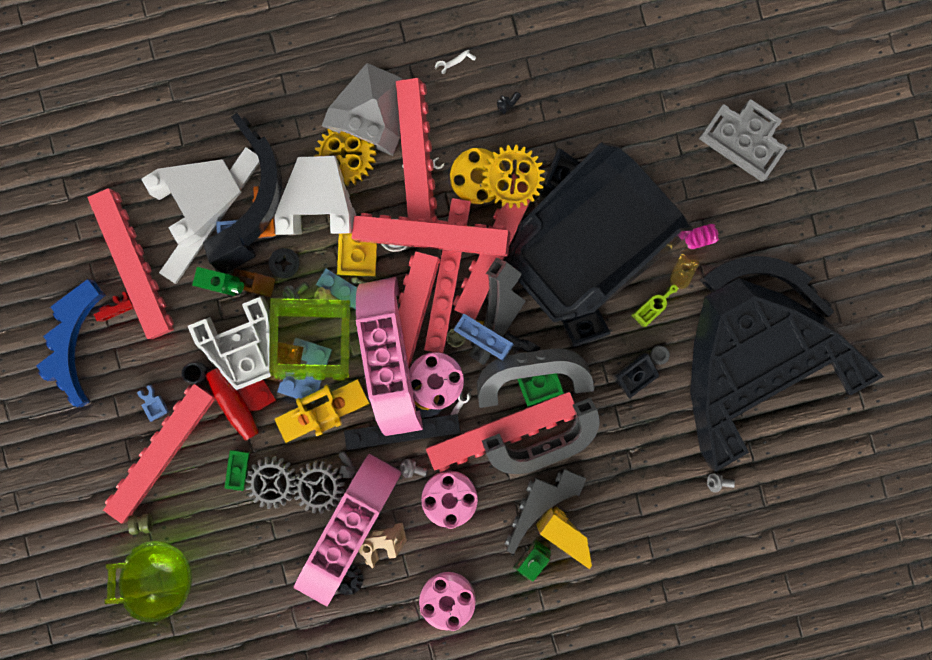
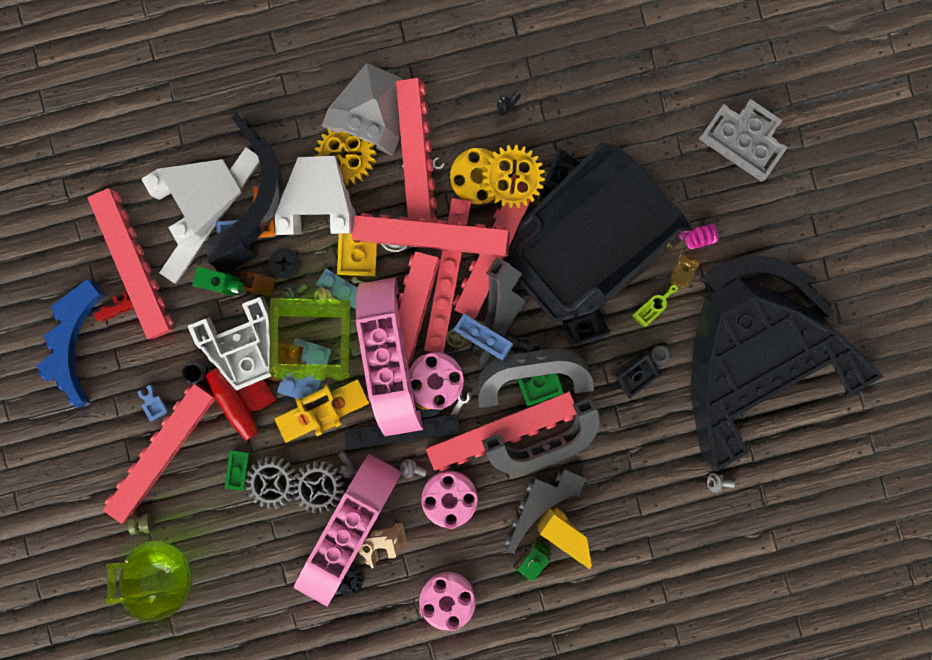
white piece [435,50,476,74] -> none

